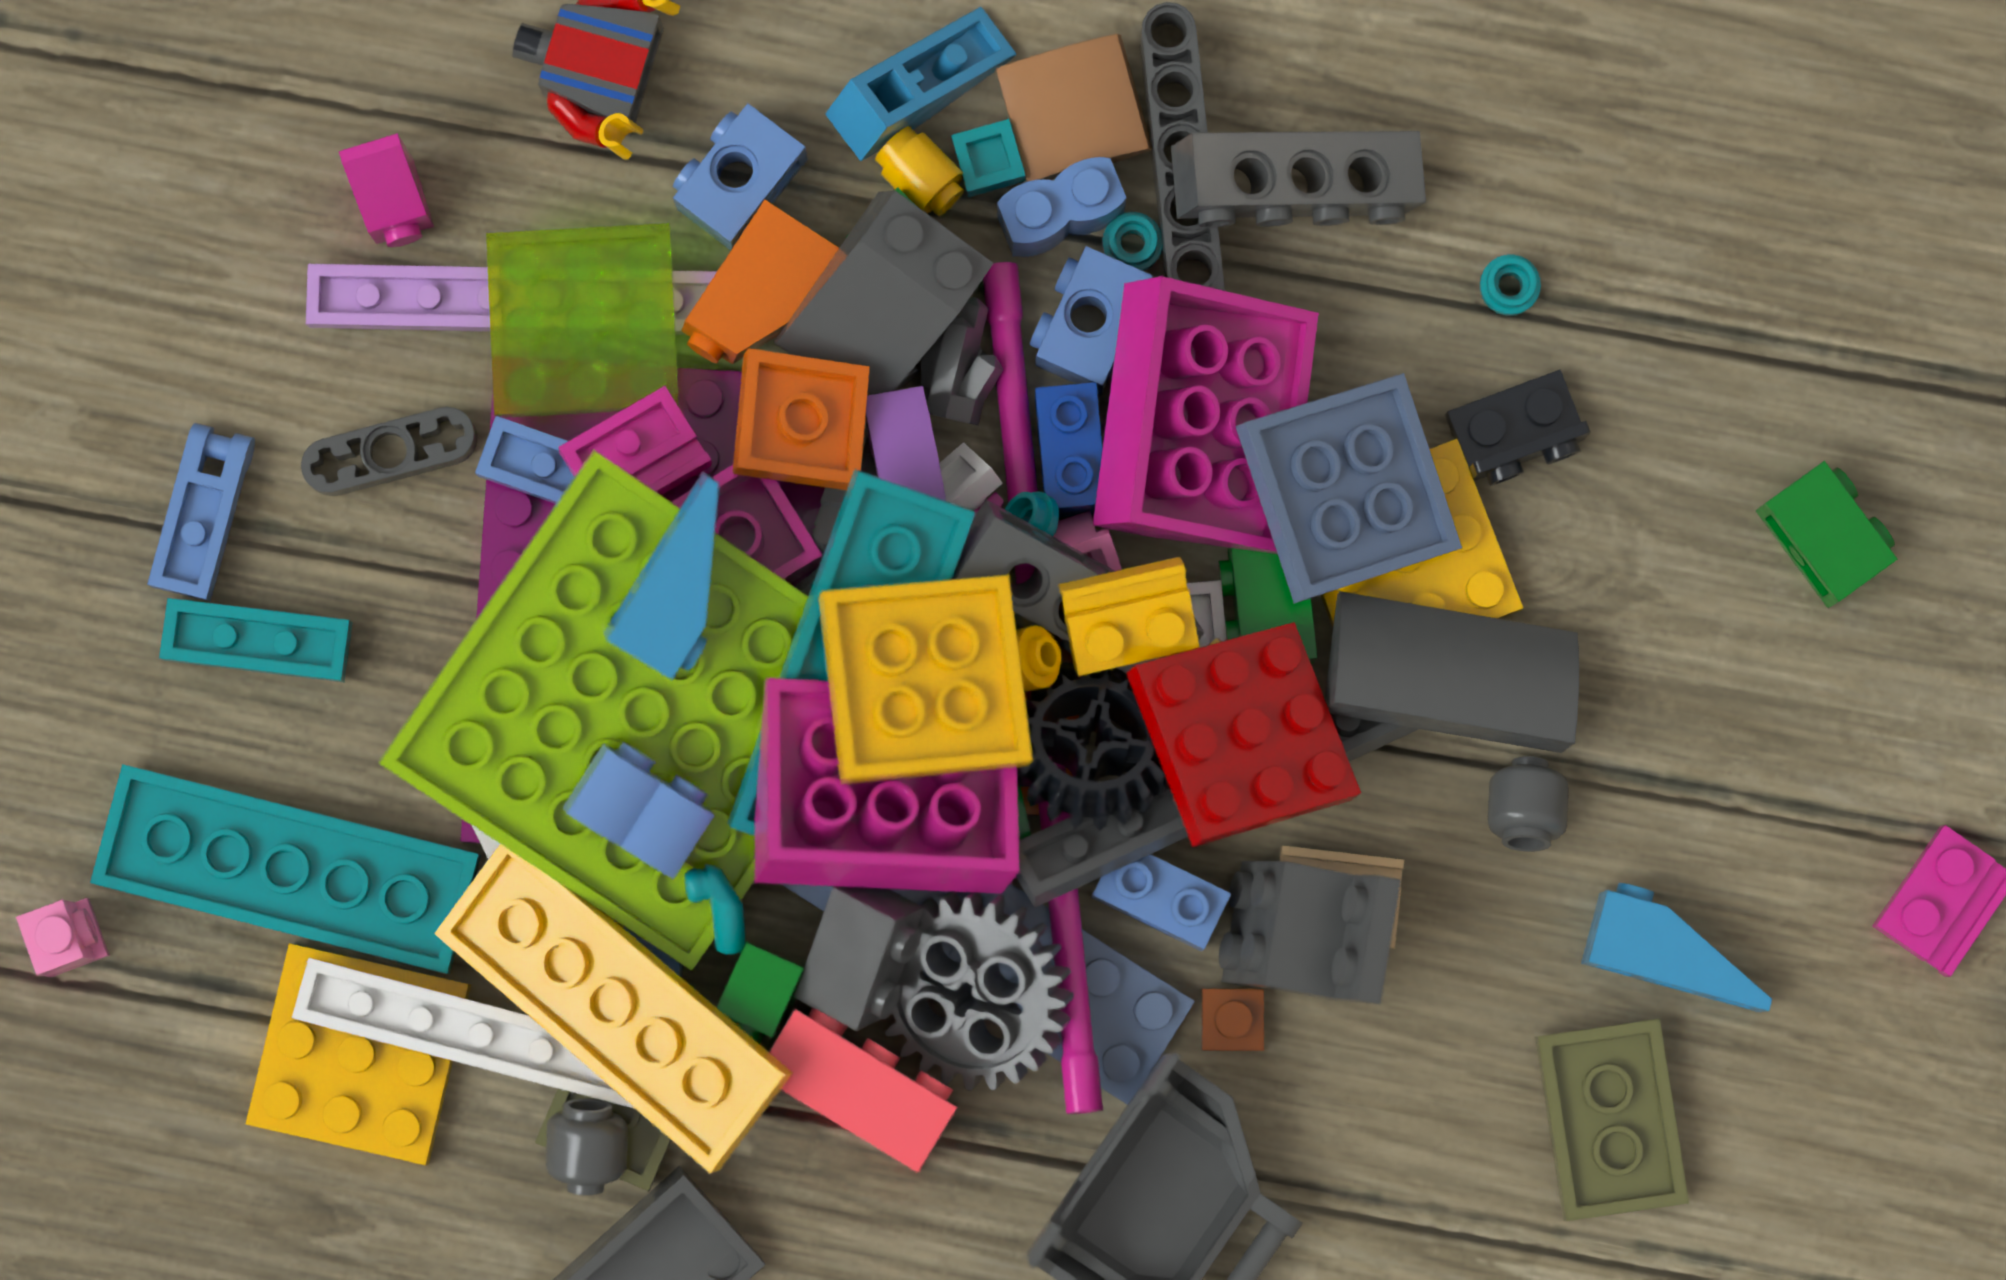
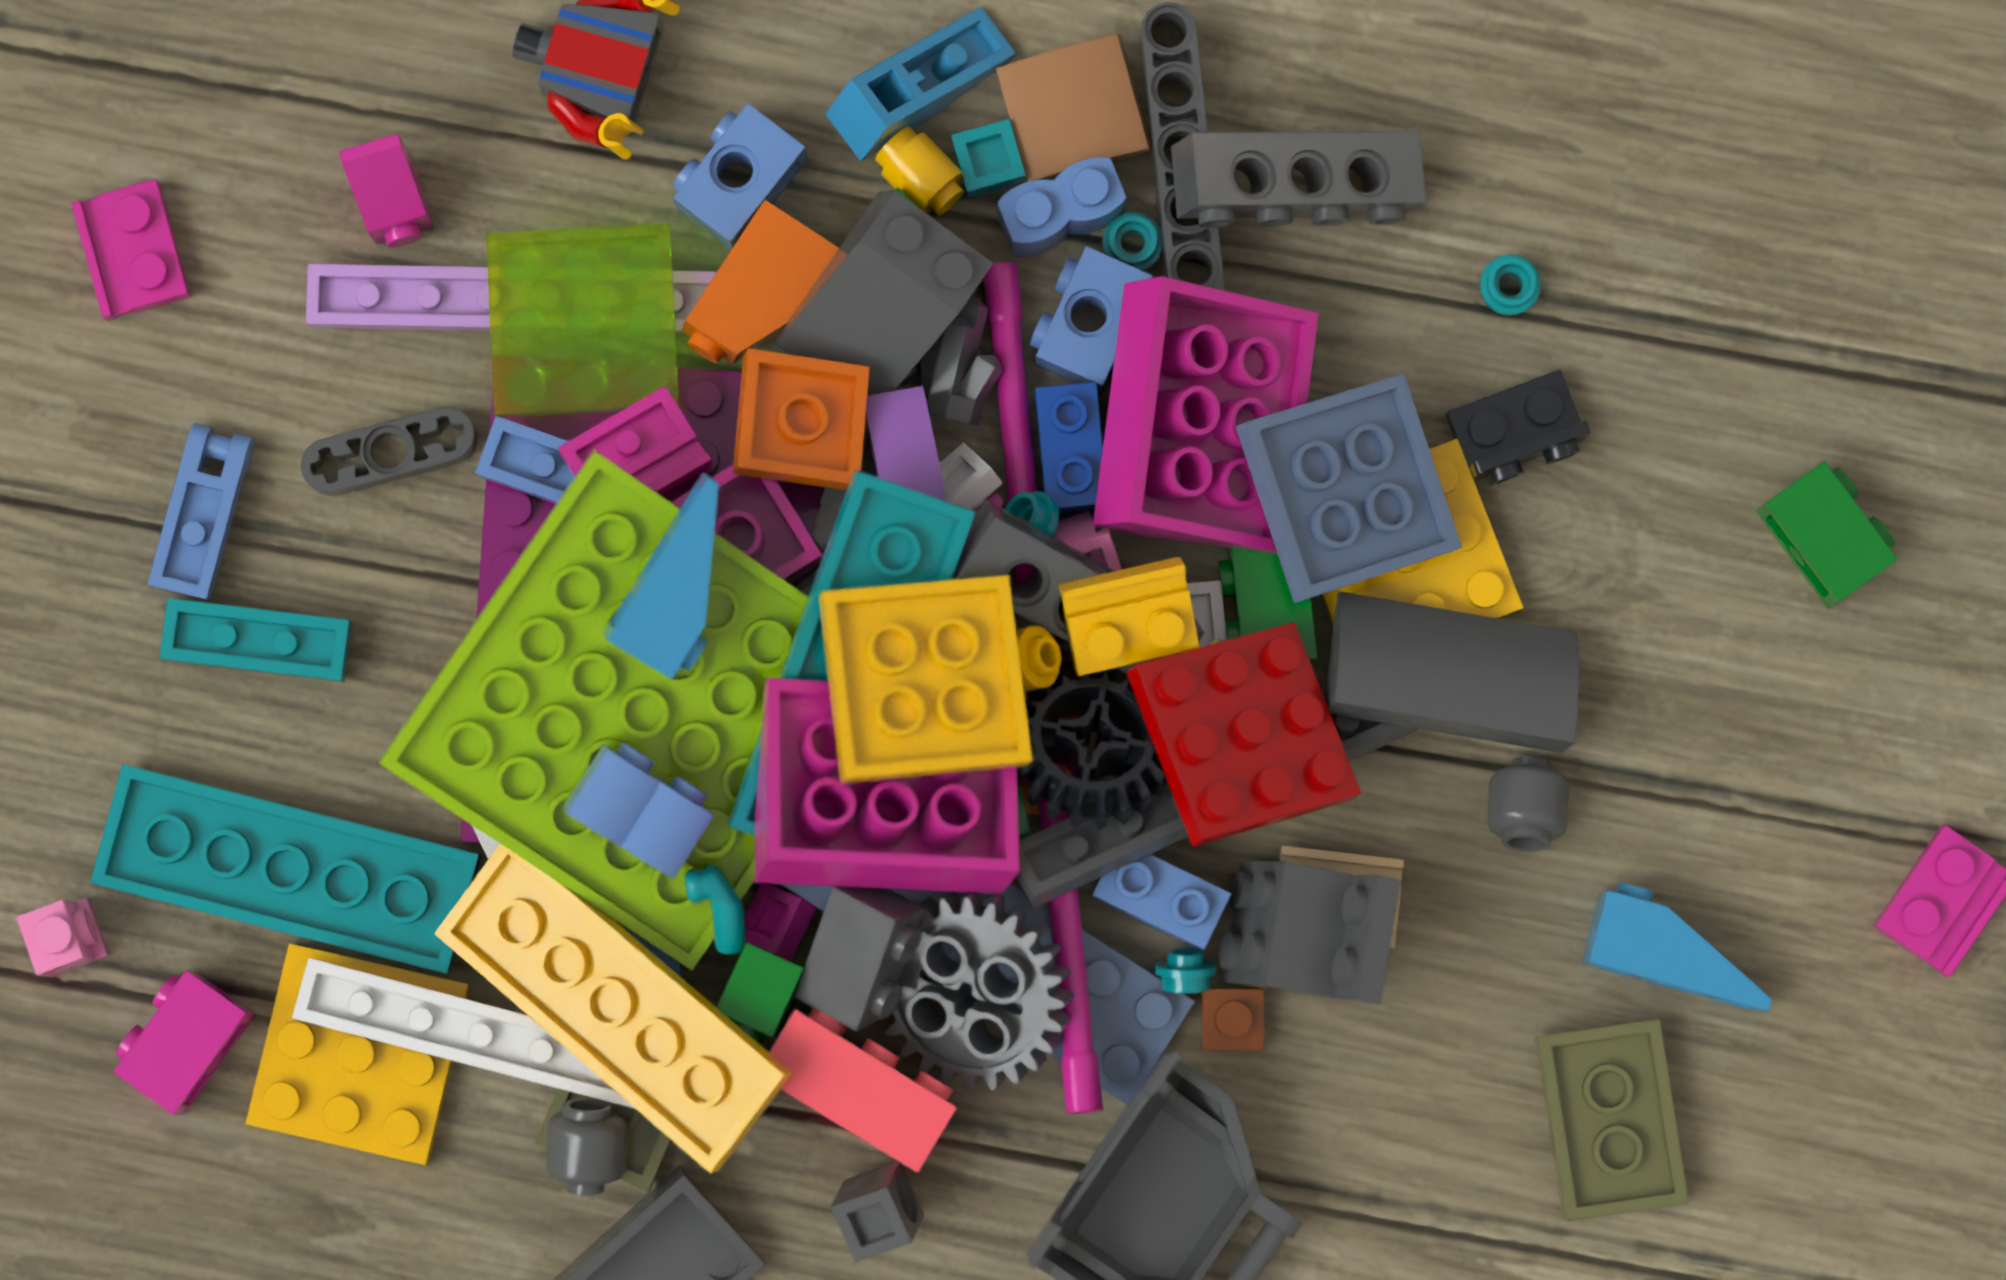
none -> dark pink plate [71,178,191,321]
none -> dark pink brick [113,970,256,1115]
none -> dark pink plate [744,883,817,962]
none -> dark grey brick [831,1161,924,1262]
none -> teal plate [1155,948,1216,993]

